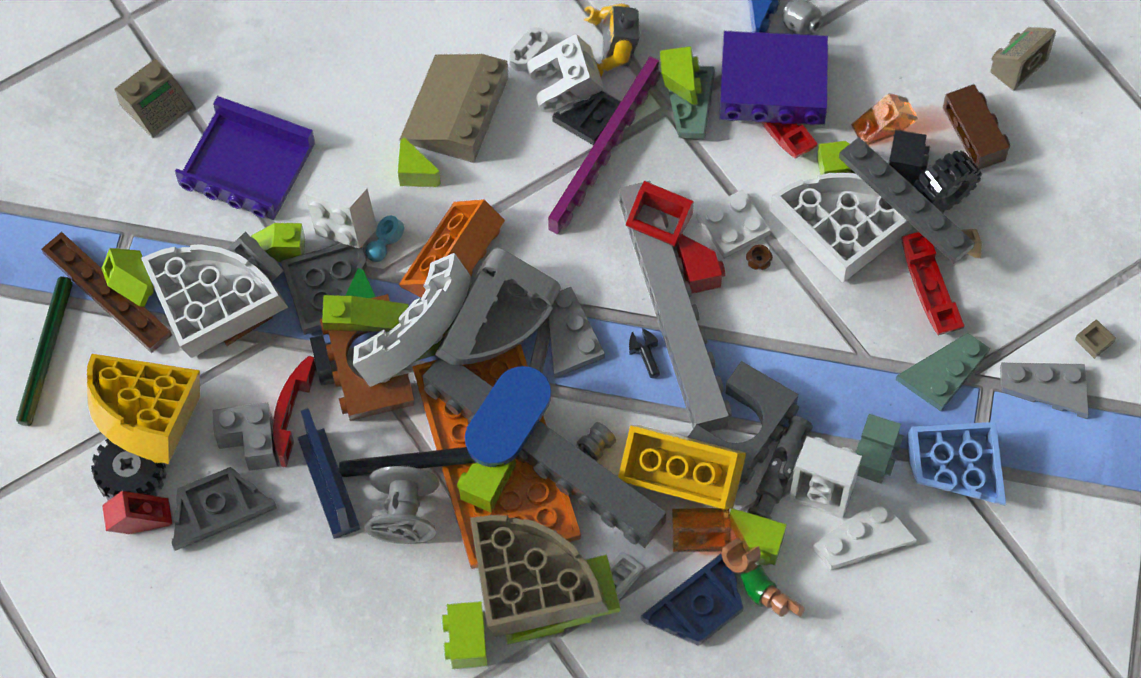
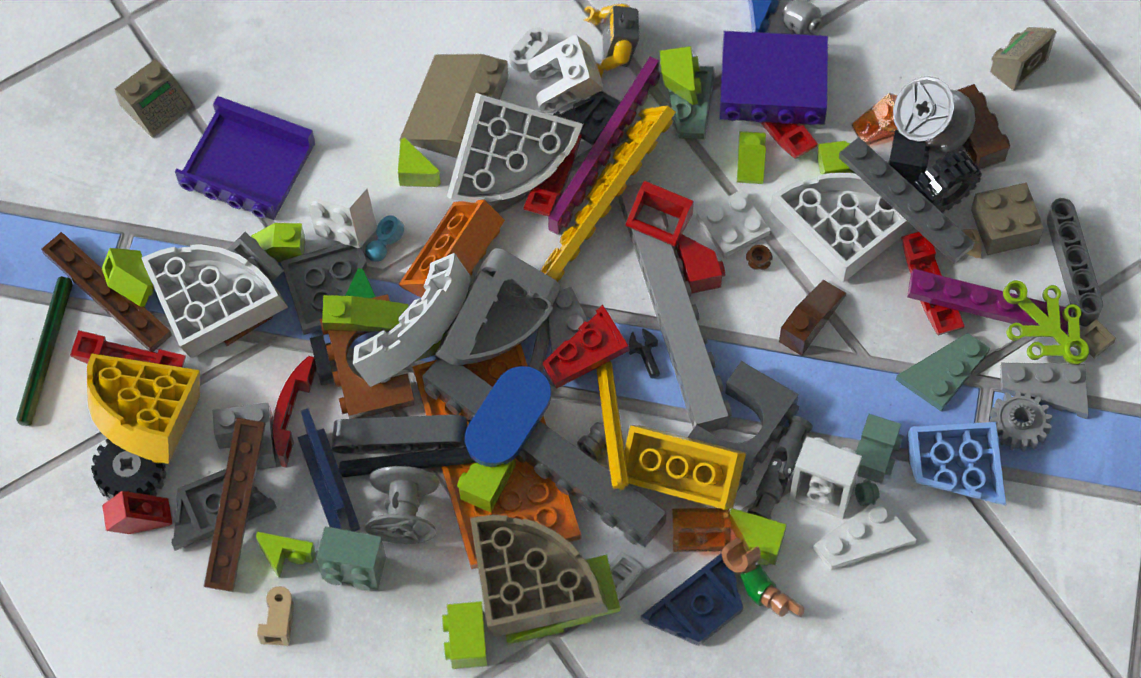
none -> red slope [70,330,186,368]
none -> reddish brown plate [203,417,266,592]
none -> lime slope [256,532,316,578]
none -> tan leg [257,586,294,646]
none -> sand green brick [316,526,386,590]
none -> dark grey beam [332,415,467,454]
none -> white brick [447,93,583,203]
none -> red slope [524,134,582,217]
none -> yellow wing [540,106,676,282]
none -> red wing [542,304,630,389]
none -> yellow axle [596,361,629,491]
none -> lime slope [737,132,766,184]
none -> reddish brown slope [779,280,846,356]
none -> sand green plate [855,479,880,506]
none -> light grey piece [893,76,975,153]
none -> magenta plate [907,269,1072,335]
none -> dark tan brick [971,182,1044,255]
none -> light grey gear [989,390,1052,452]
none -> lime plant [1003,280,1089,365]
none -> dark grey beam [1046,198,1103,327]

